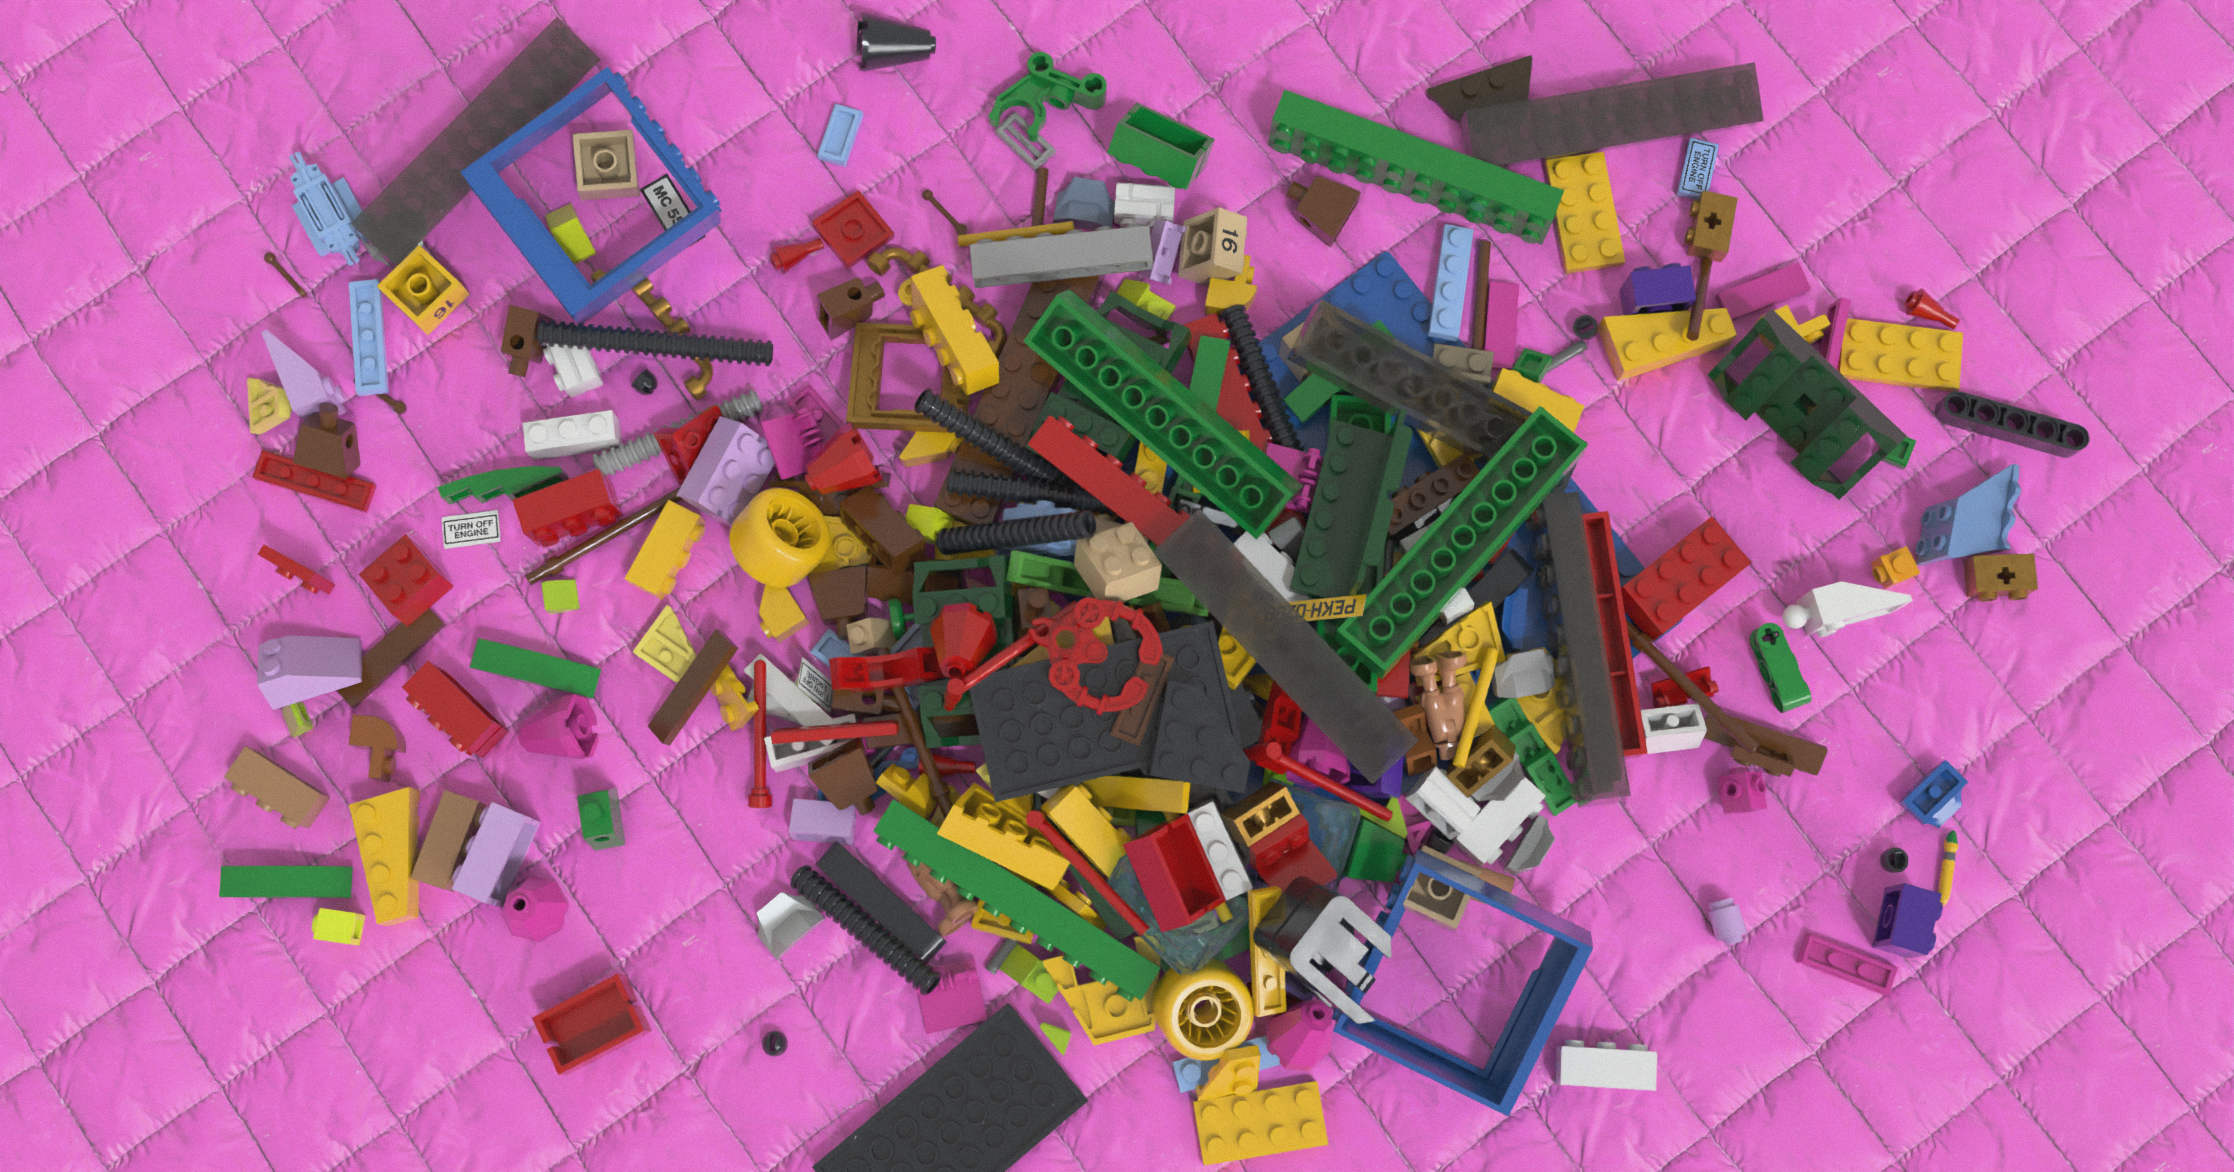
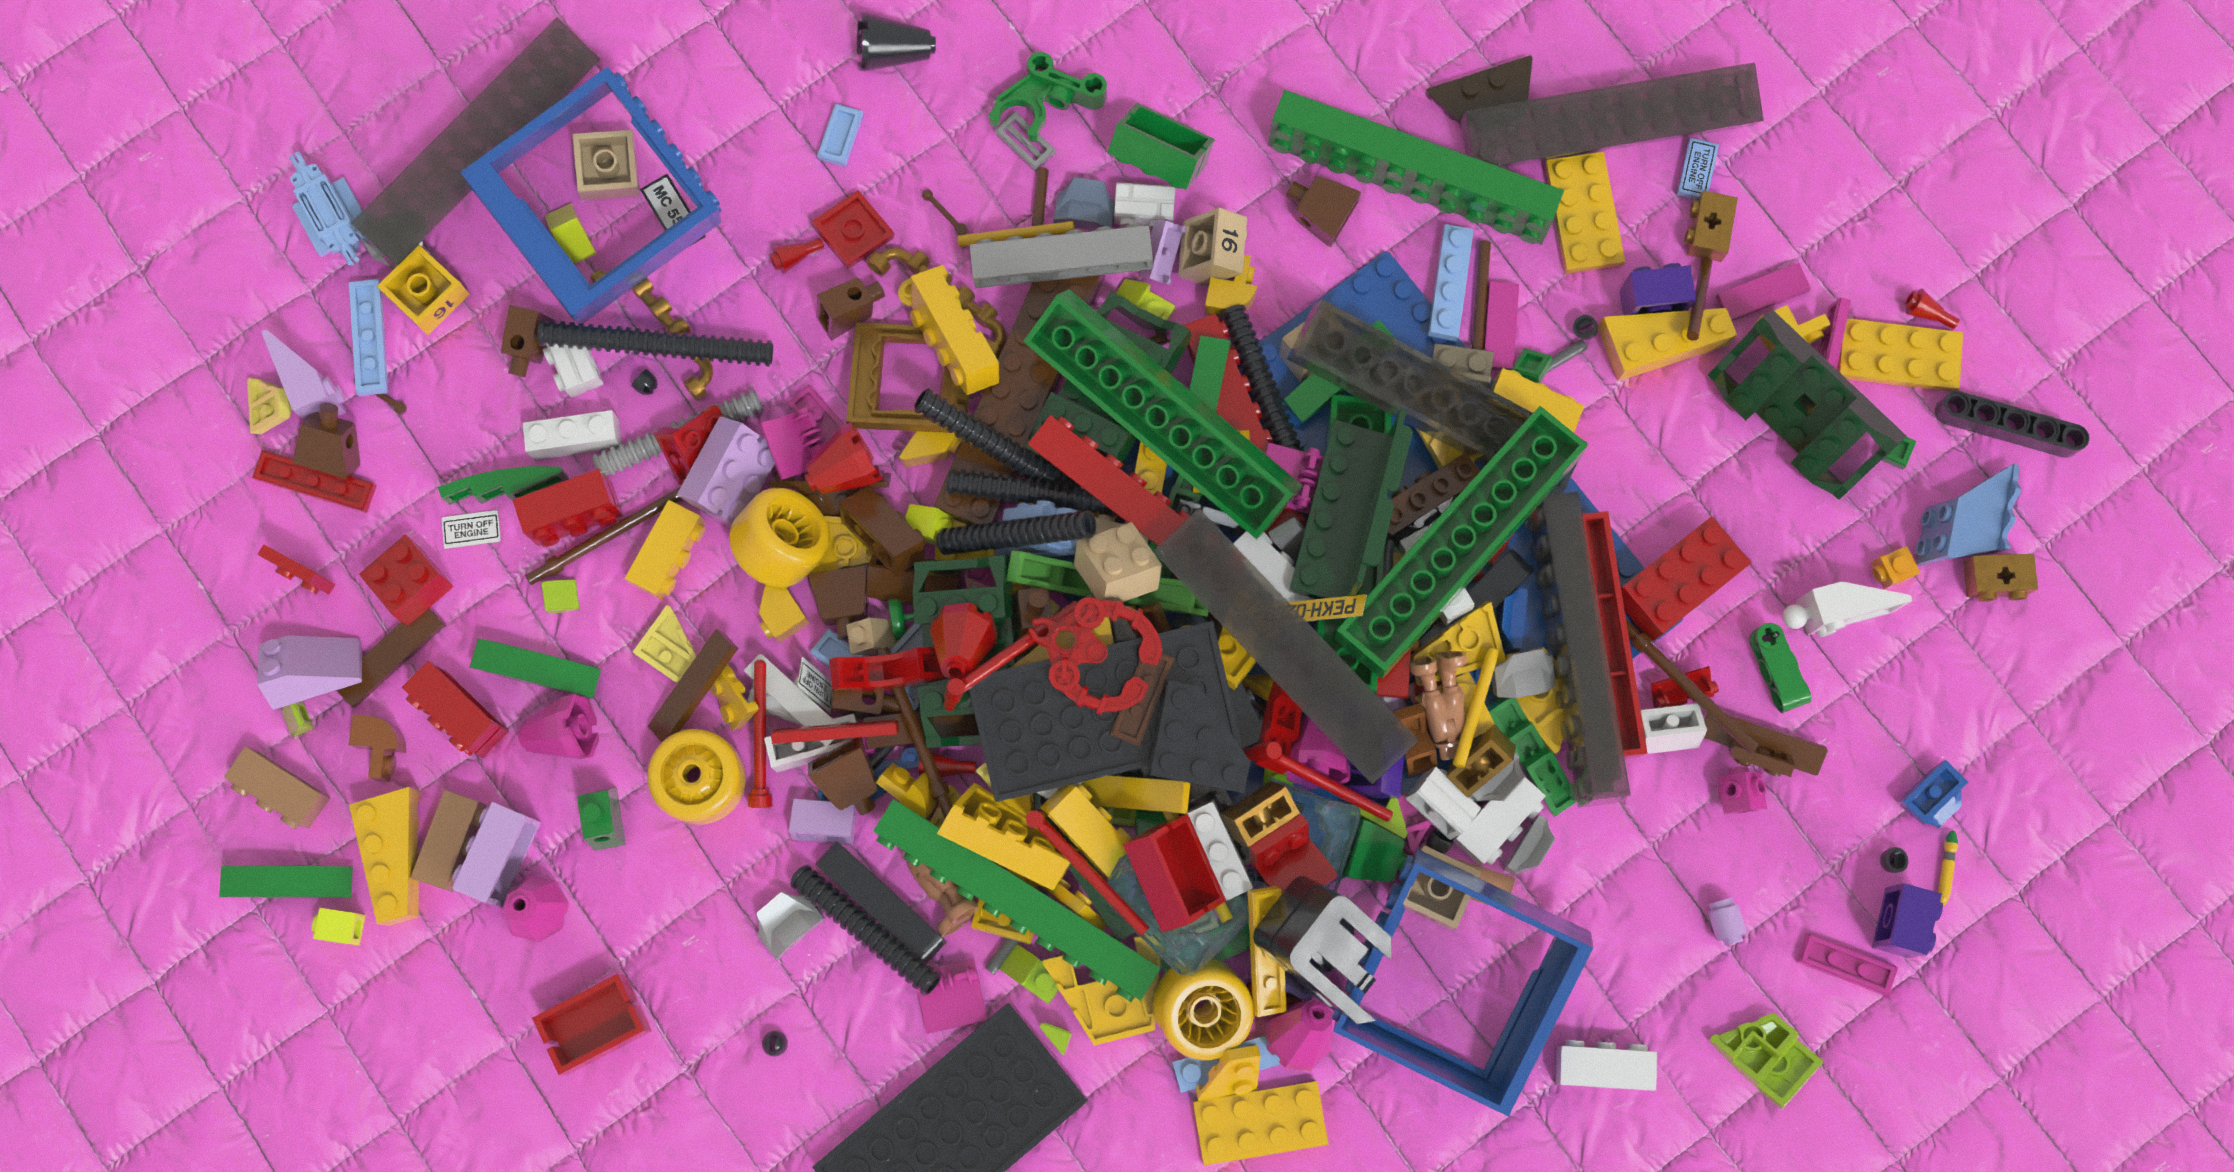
reddish brown hinge [264,252,307,298] -> none
none -> yellow wheel [647,729,746,825]
none -> lime slope [1709,1012,1823,1110]

